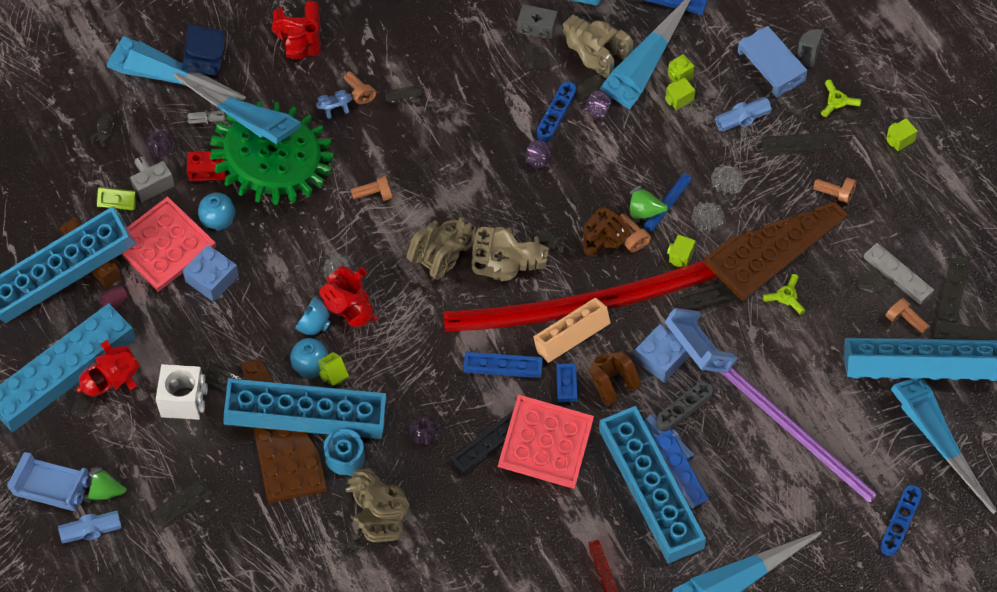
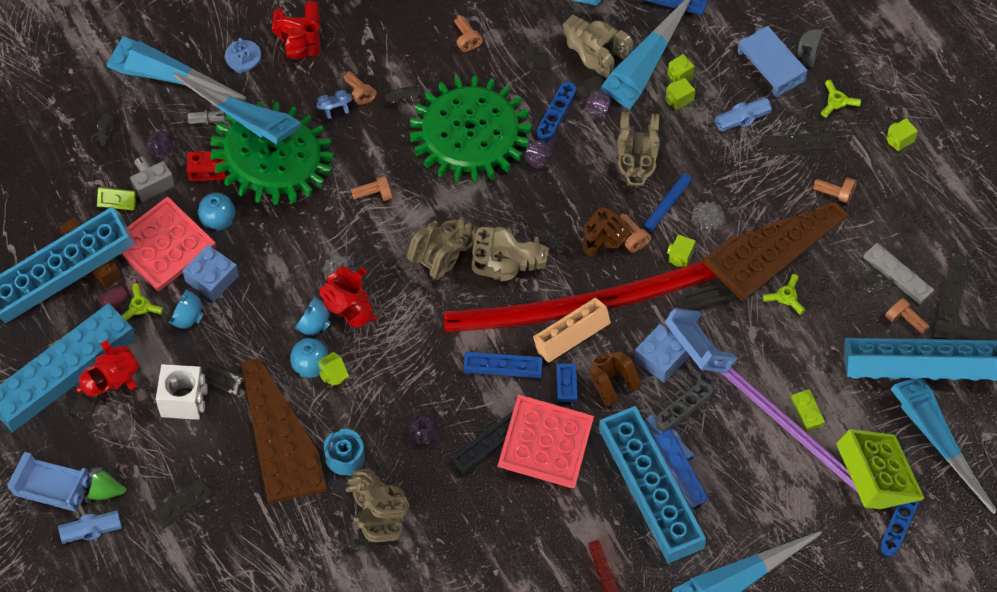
dark blue brick [182,24,224,76] -> none
dark azure brick [224,378,386,439] -> none
dark grey brick [517,4,558,39] -> none
bright green hat [628,185,668,224] -> none
clear gear [711,163,743,195] -> none
none -> lime piece [122,283,164,321]
none -> dark azure cylinder [168,290,204,329]
none -> medium blue plate [225,38,261,73]
none -> green gear [410,76,531,183]
none -> nougat piece [454,15,483,52]
none -> dark tan animal [617,112,660,187]
none -> lime plate [791,389,825,432]
none -> lime slope [836,429,924,509]

